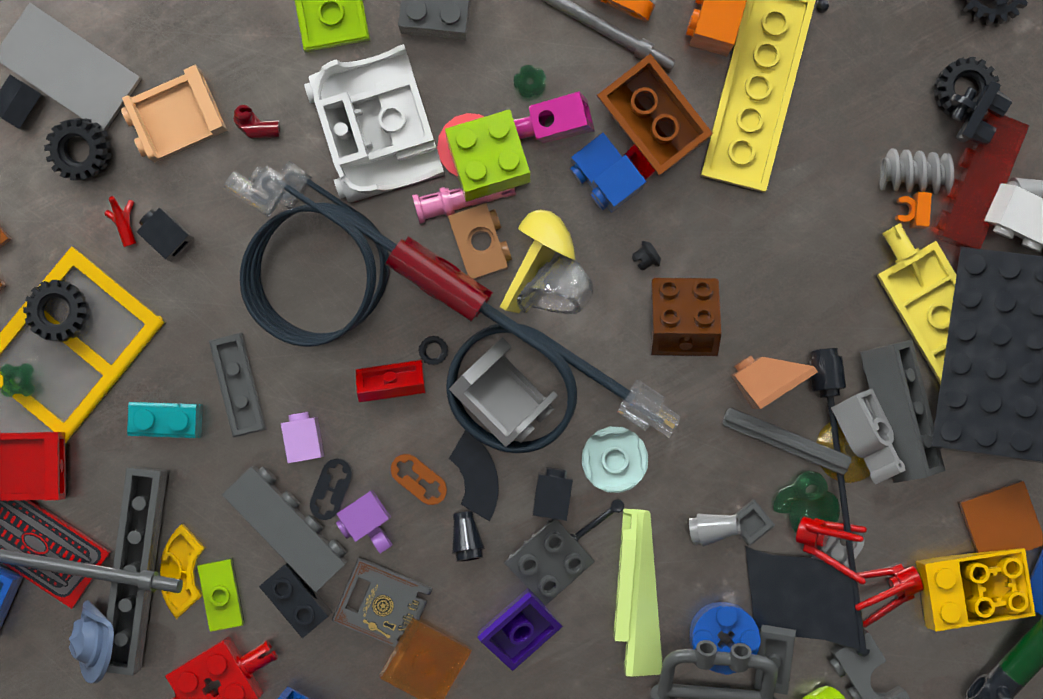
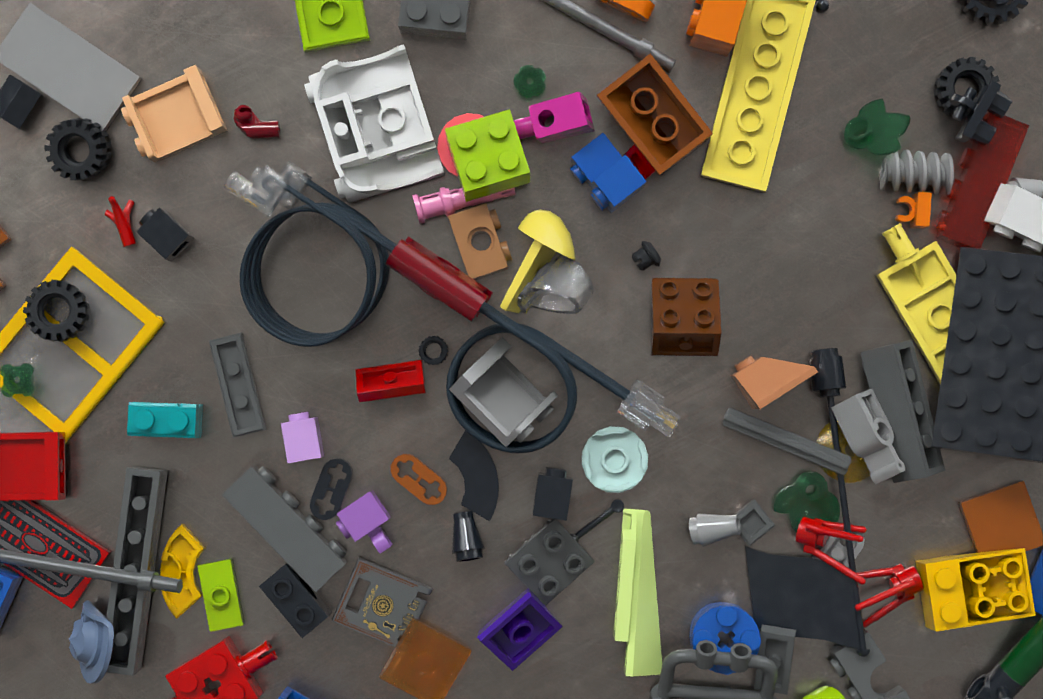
none -> clear green plate [844,99,911,156]

